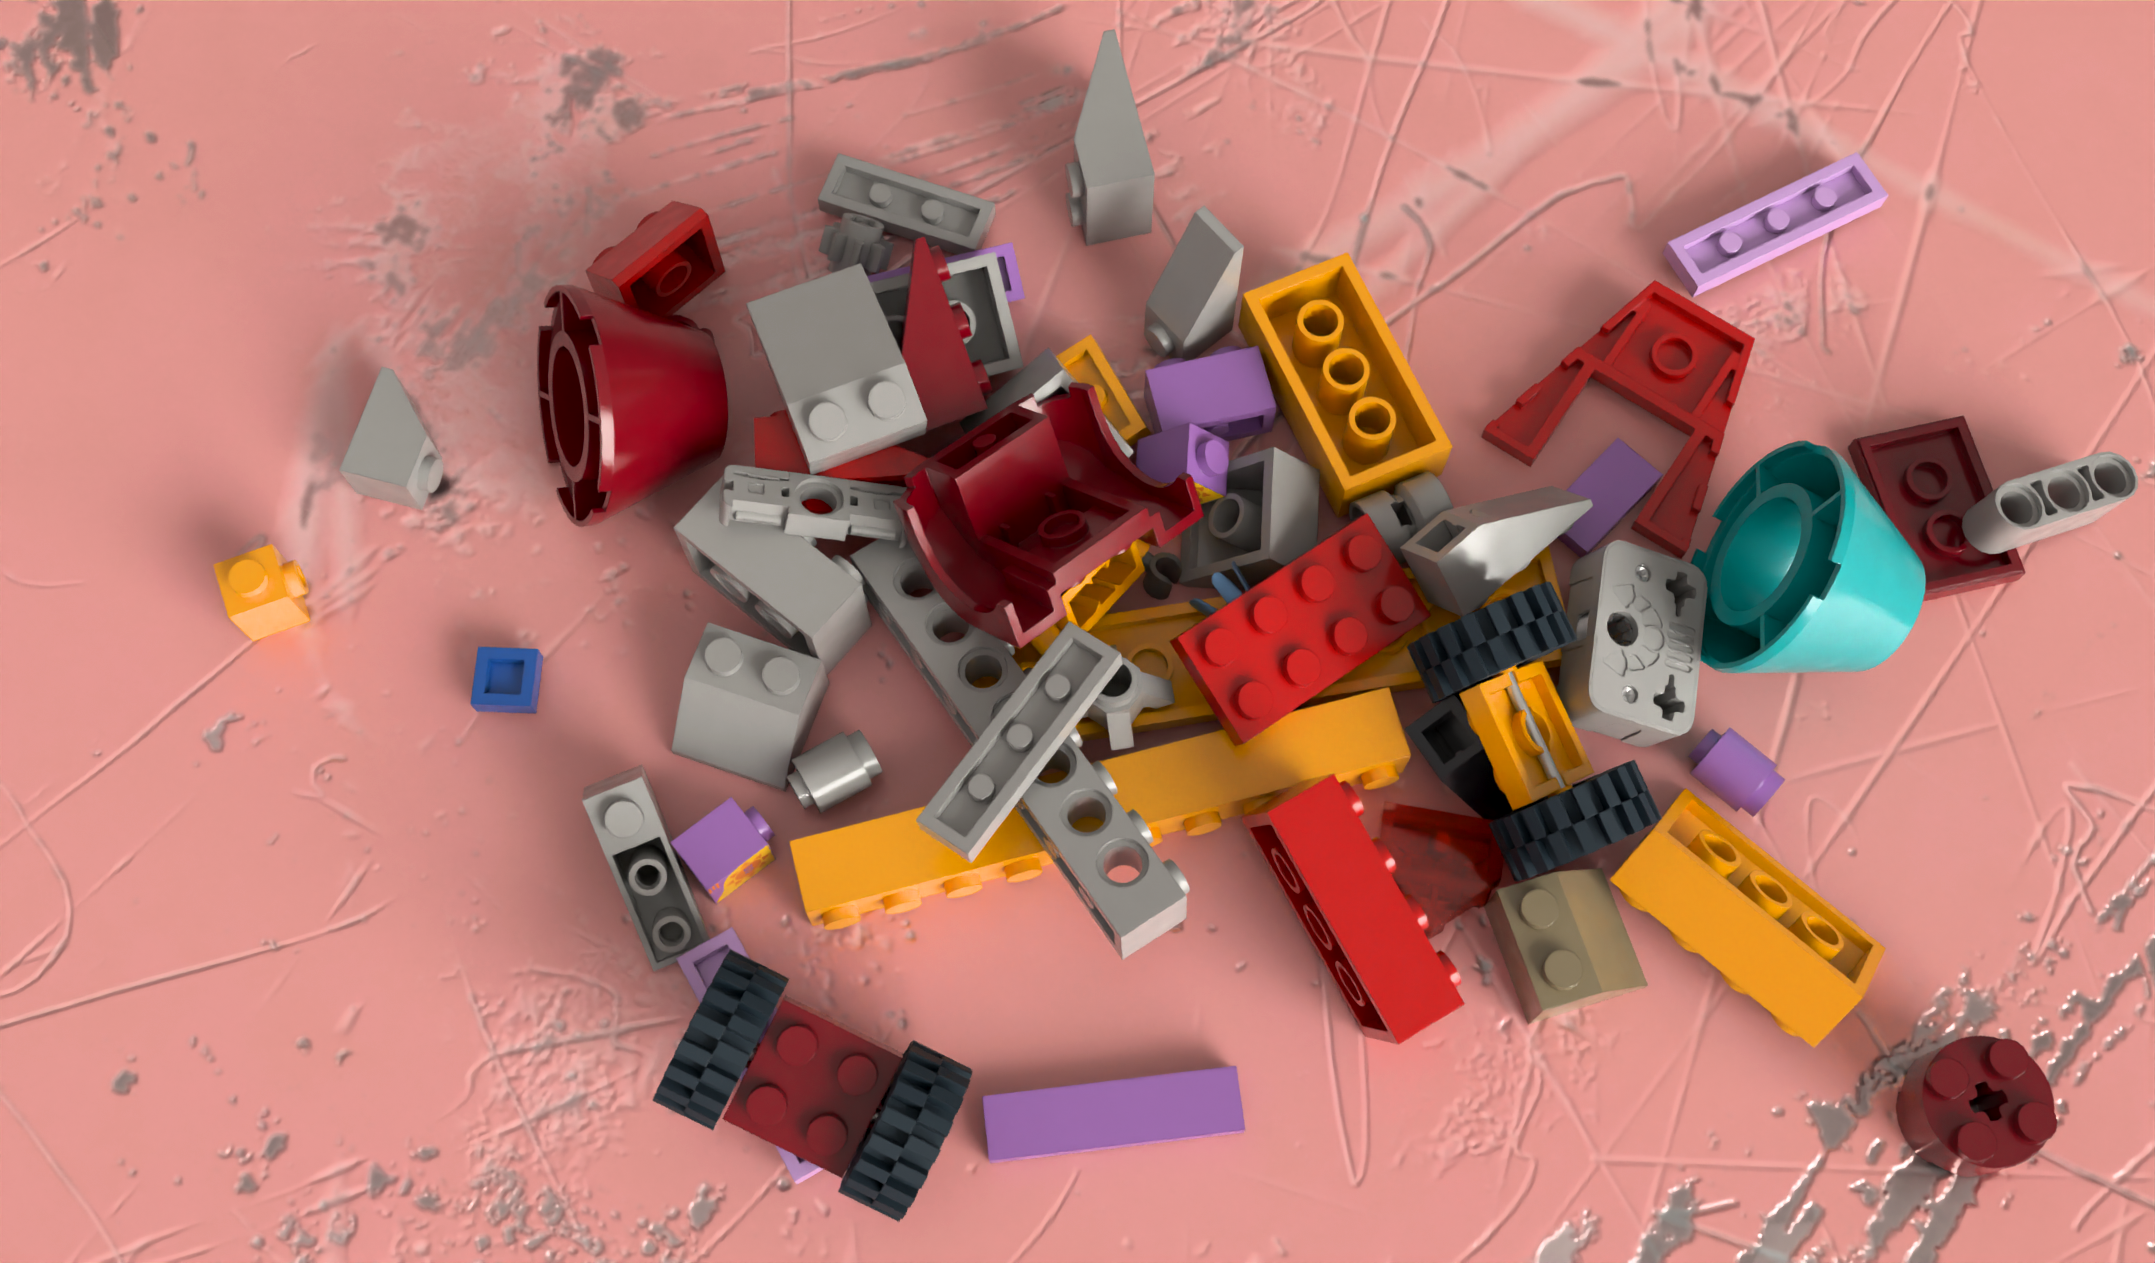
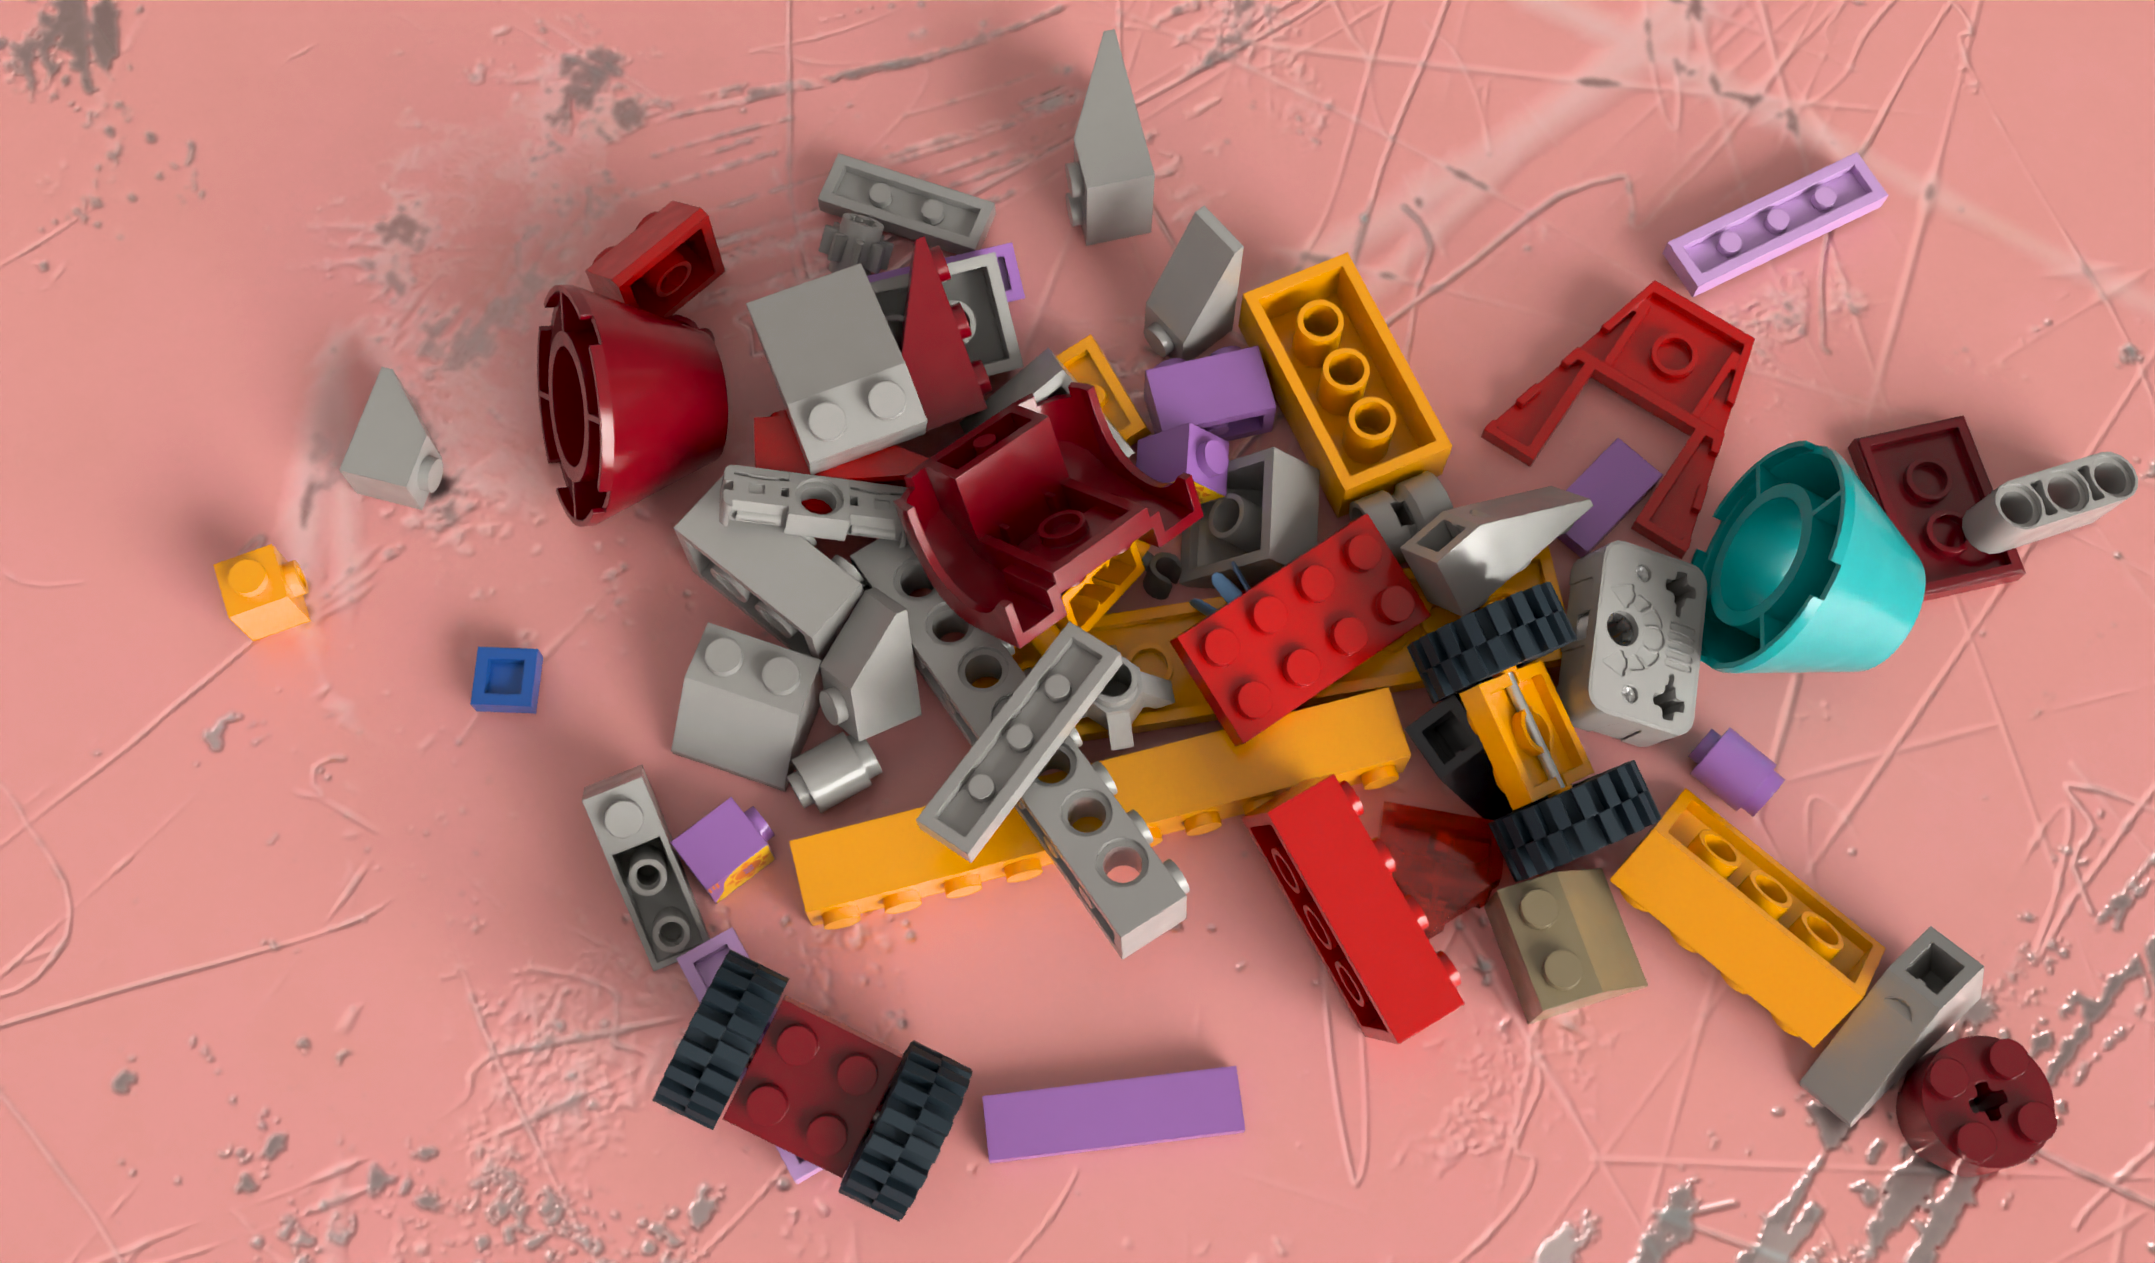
none -> light grey slope [819,587,922,742]
none -> light grey slope [1800,926,1984,1128]

